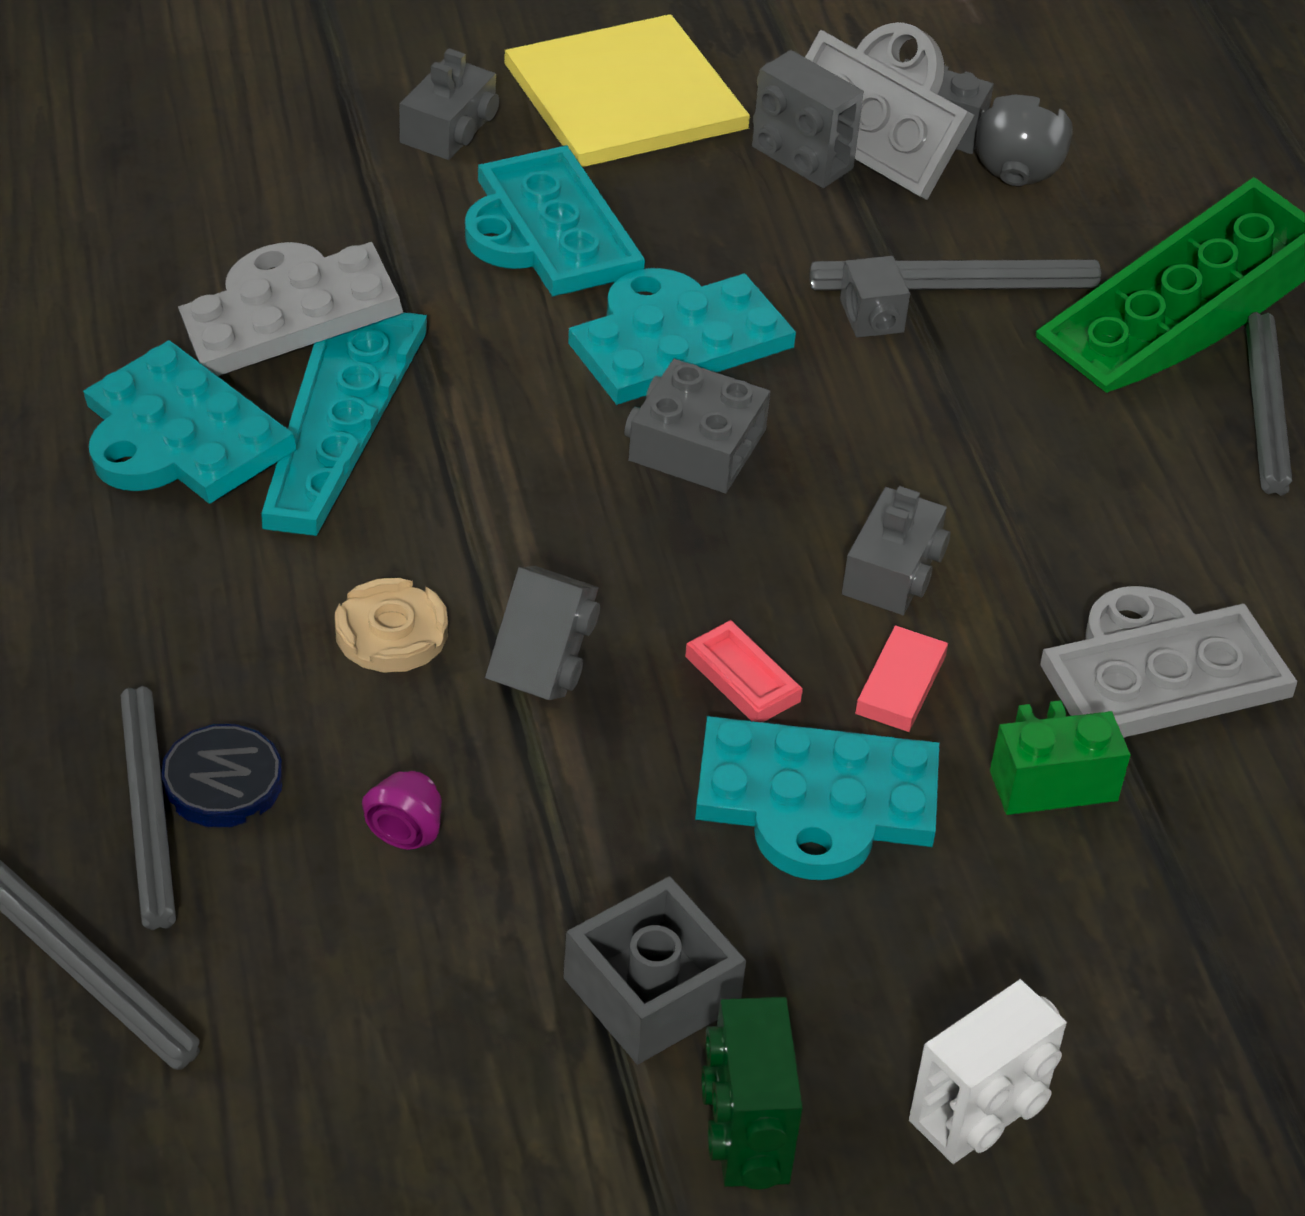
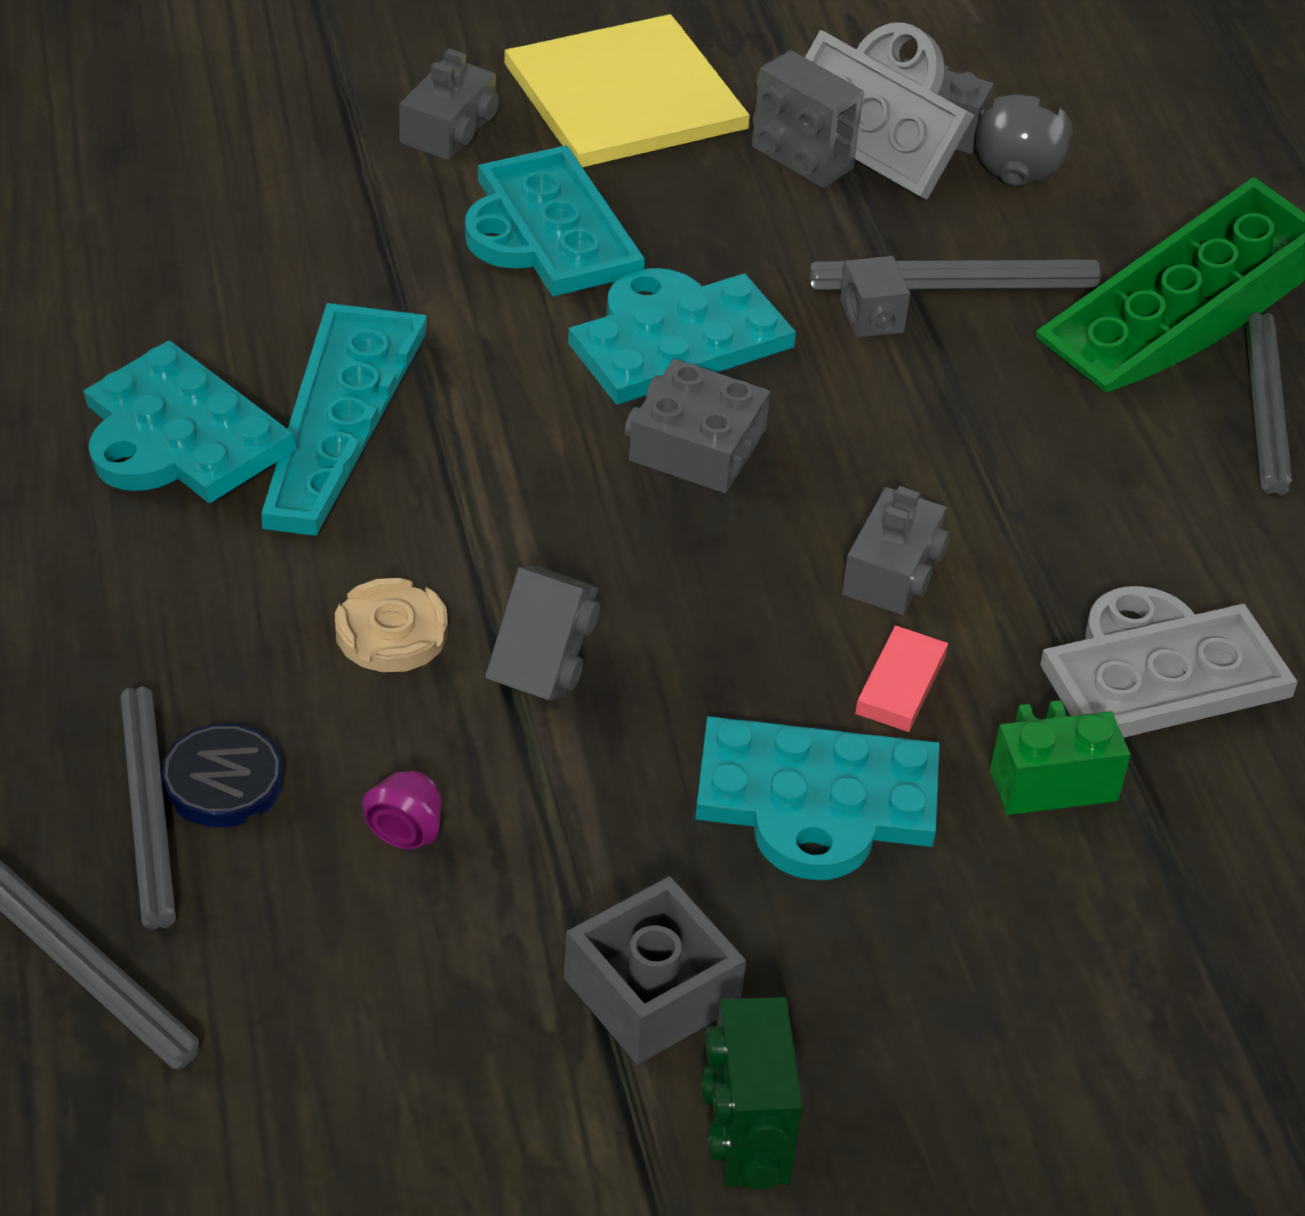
light grey plate [178,242,403,376] -> none
coral tile [685,620,803,723] -> none
white brick [909,979,1067,1164] -> none

